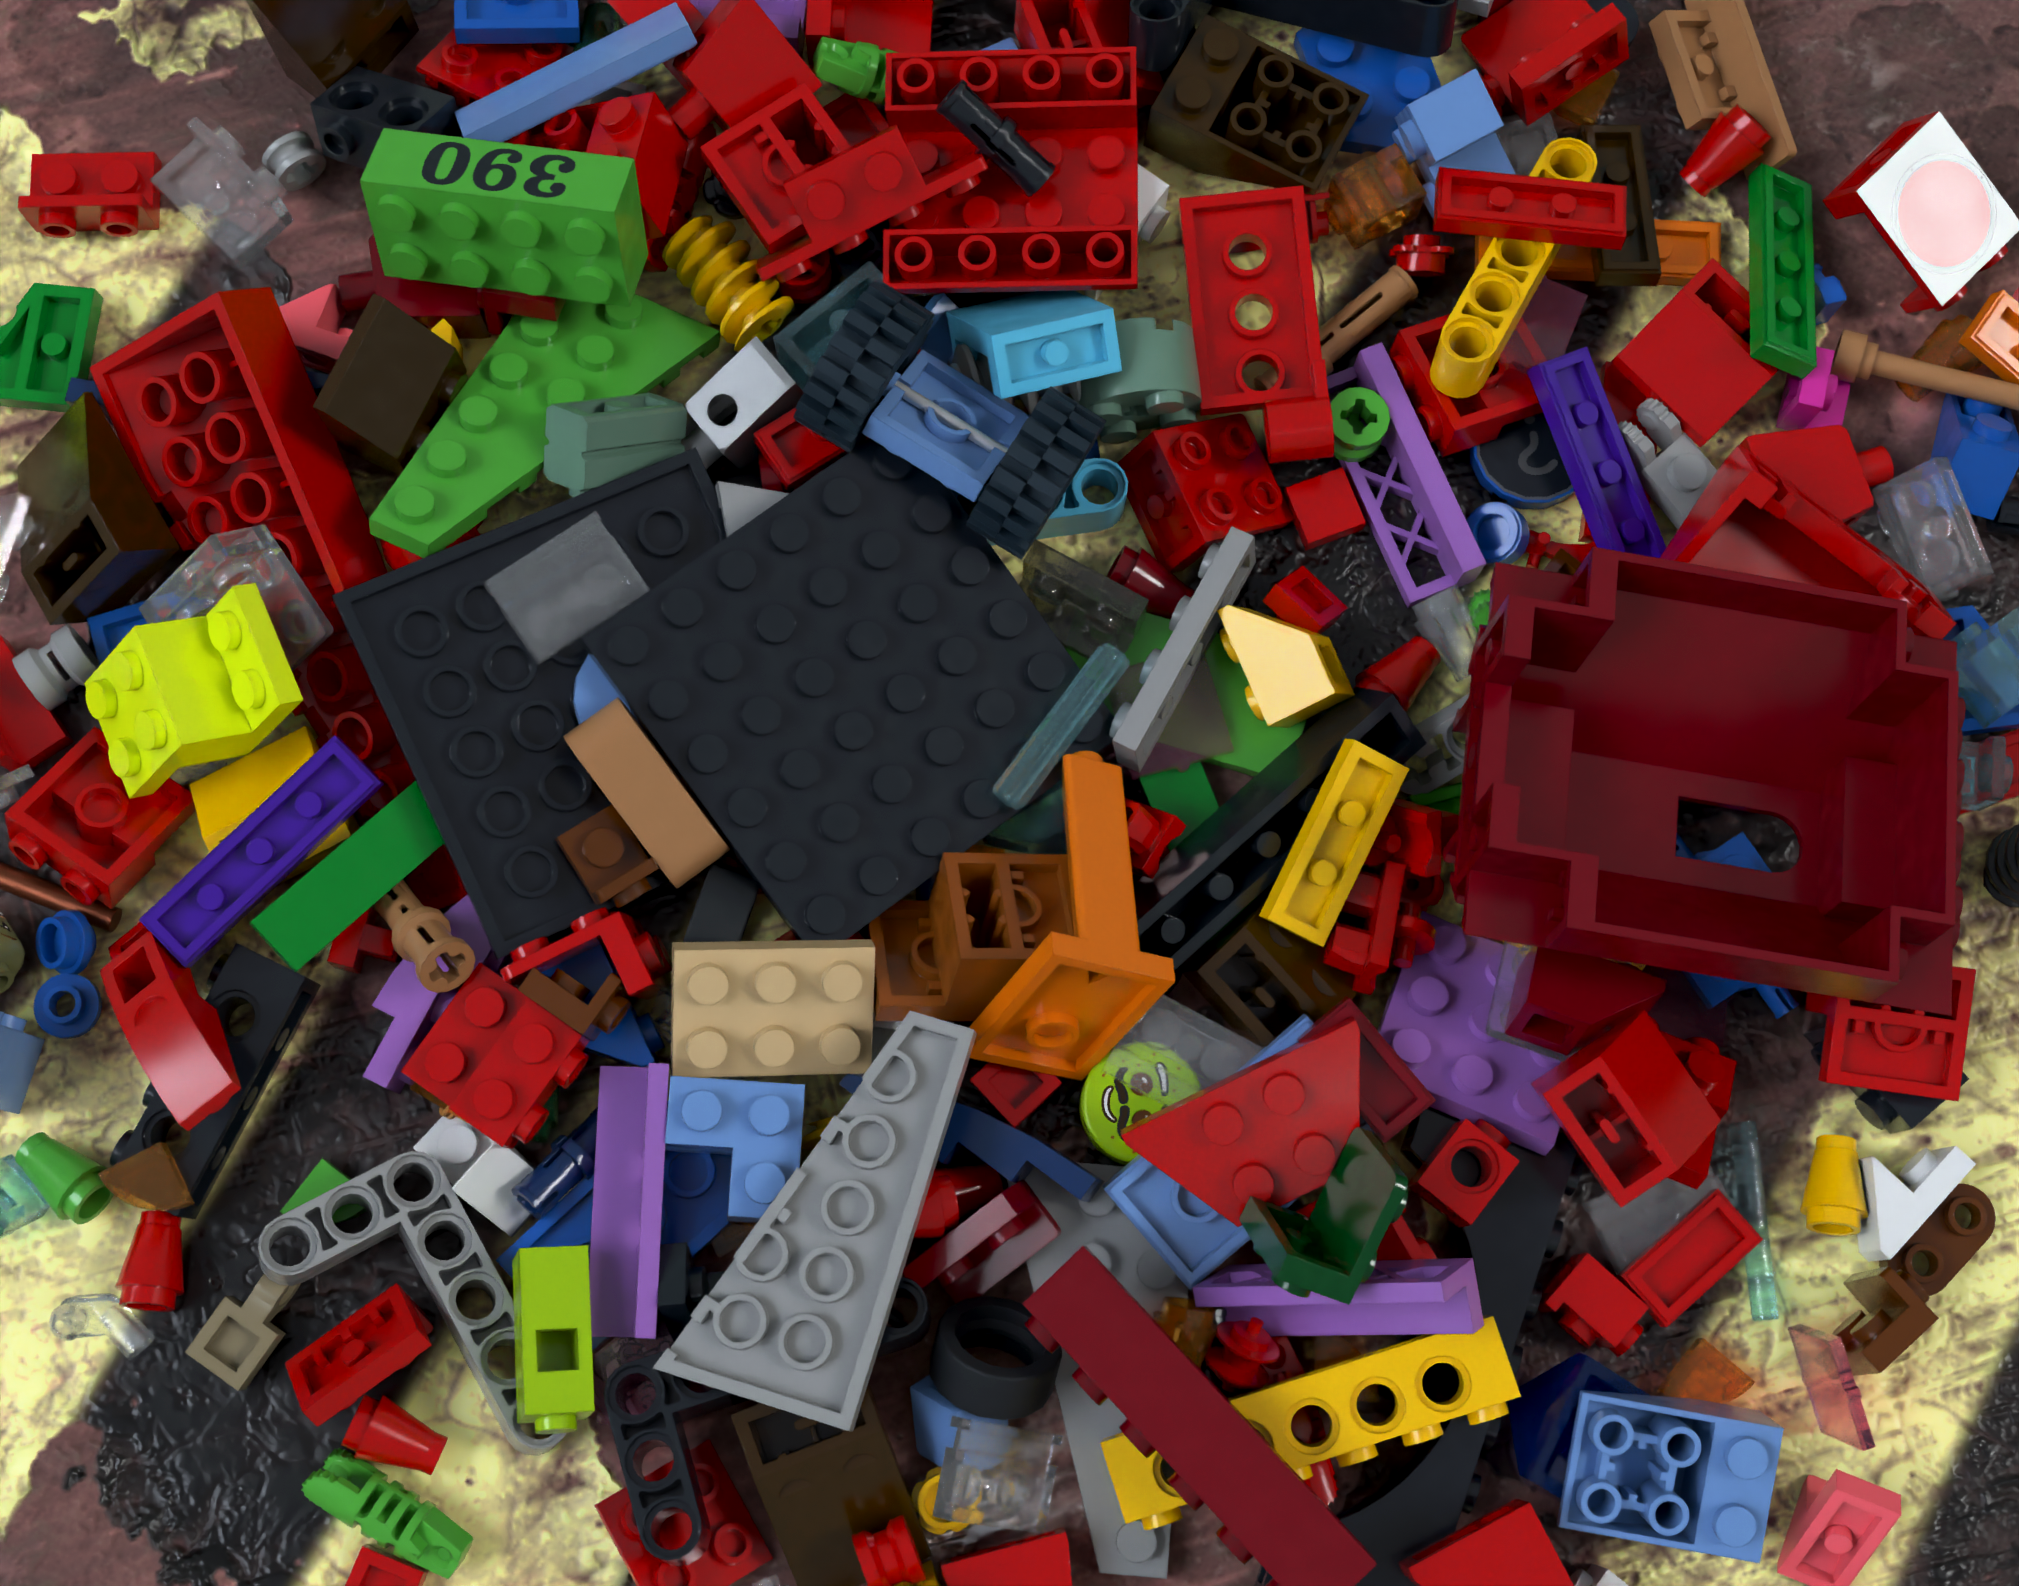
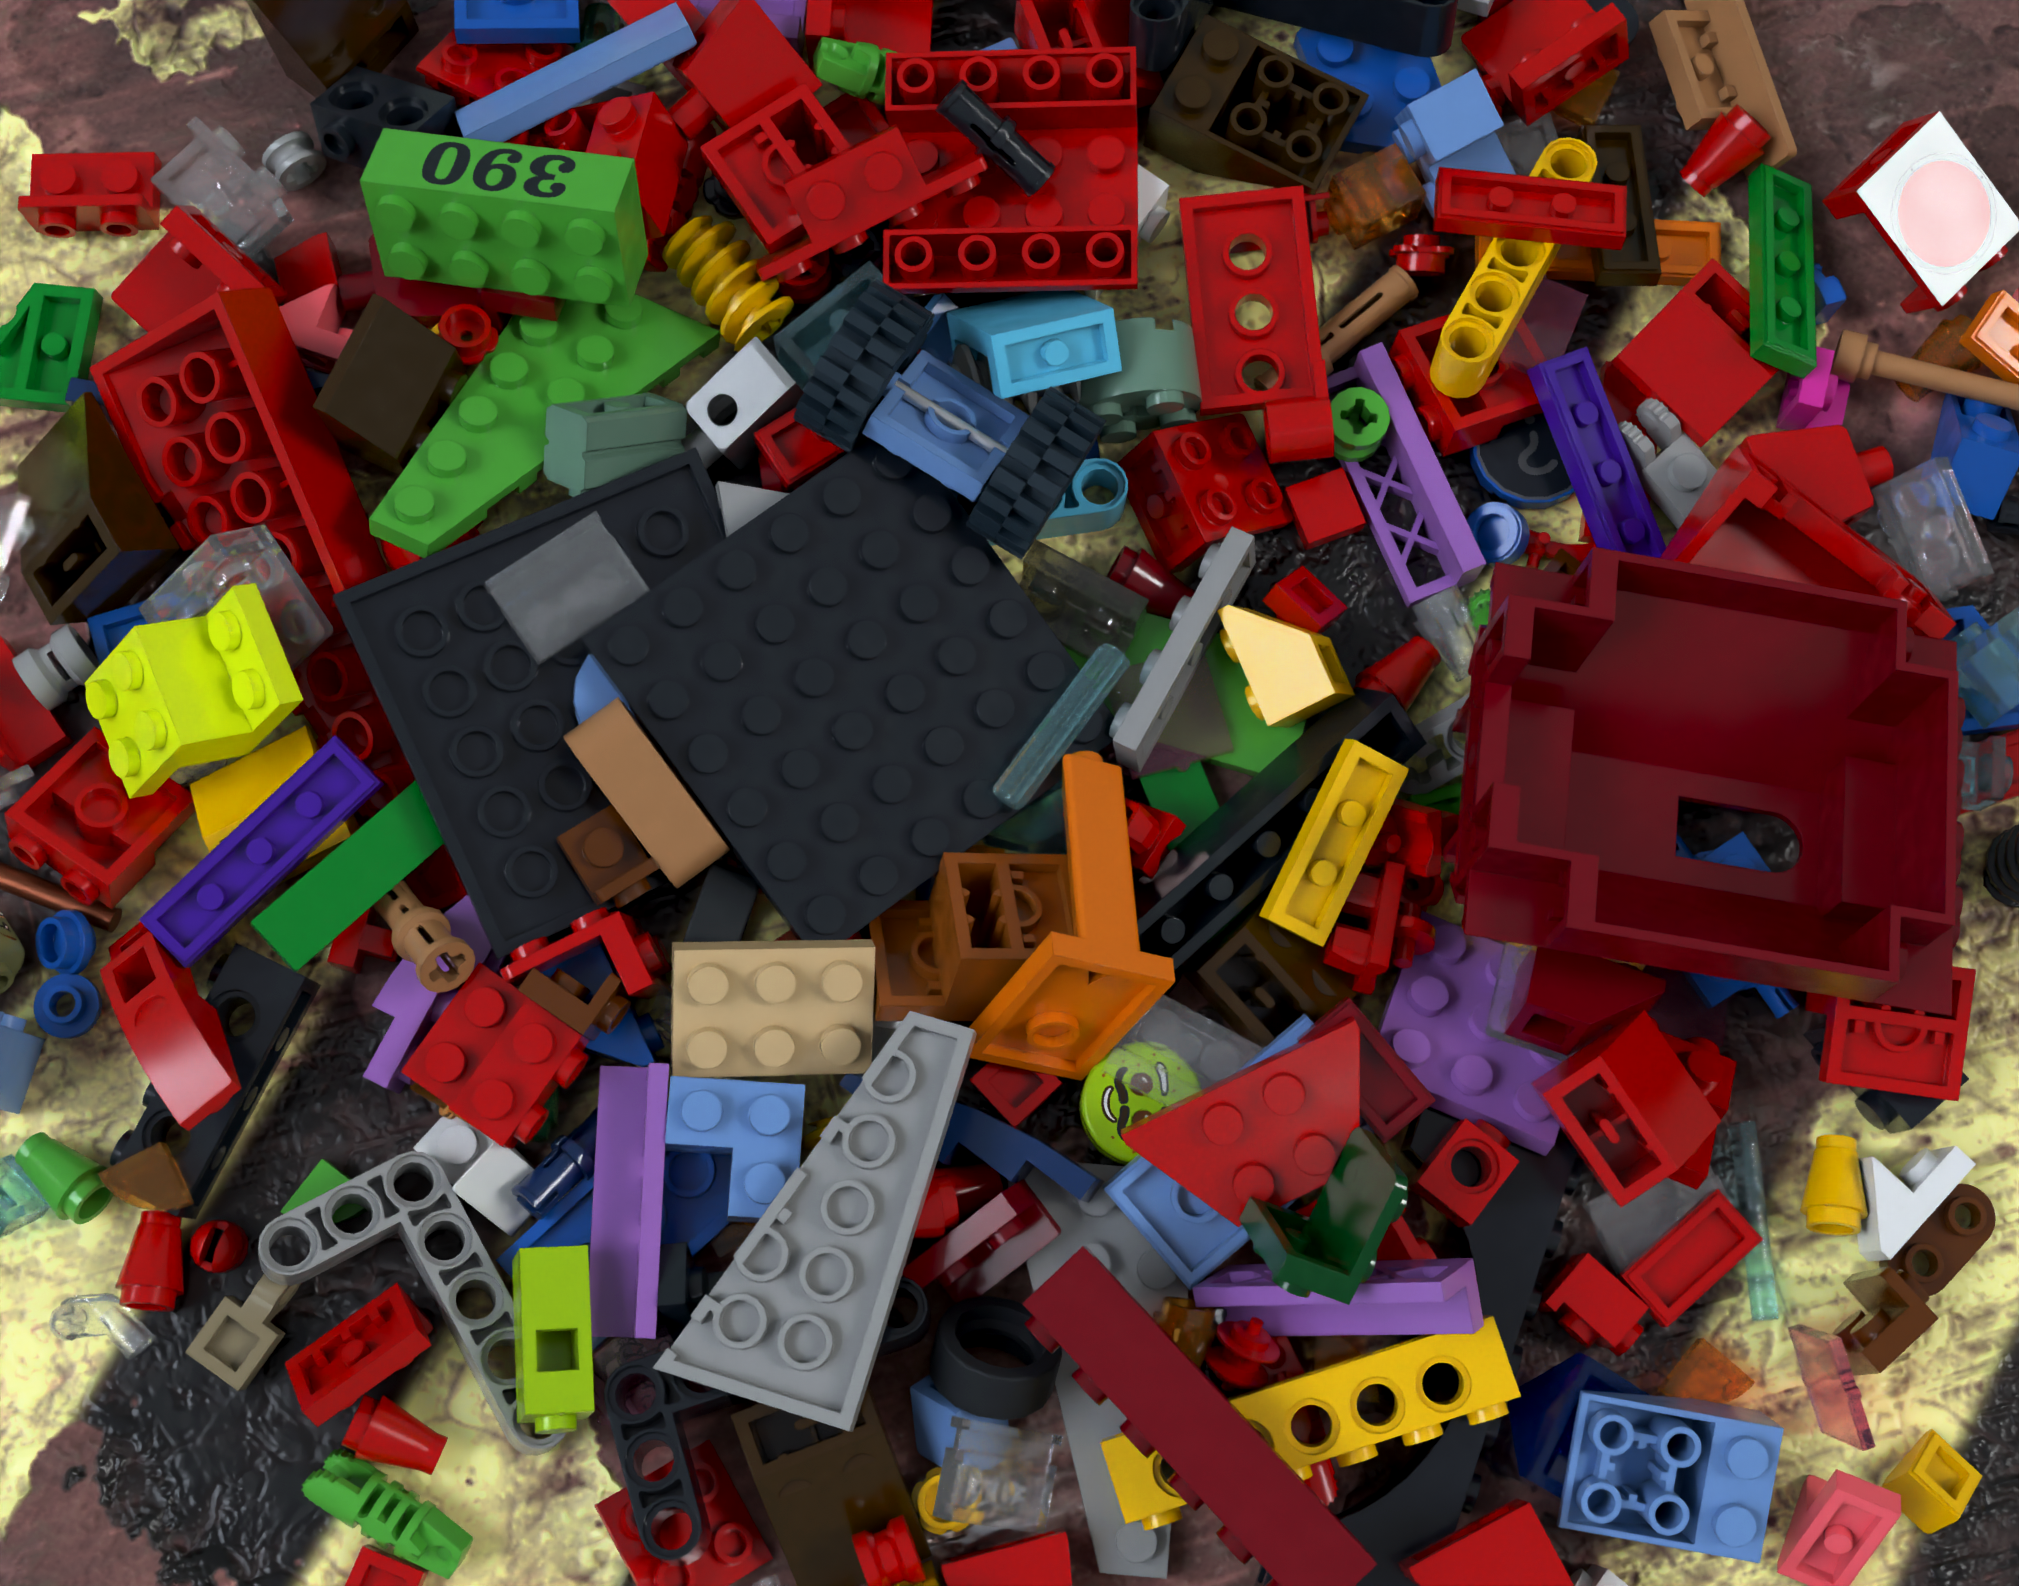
none -> red bracket [111,205,289,332]
none -> red hinge [190,1219,249,1273]
none -> red slope [274,232,342,304]
none -> red plate [437,304,499,365]
none -> yellow slope [1881,1429,1982,1534]

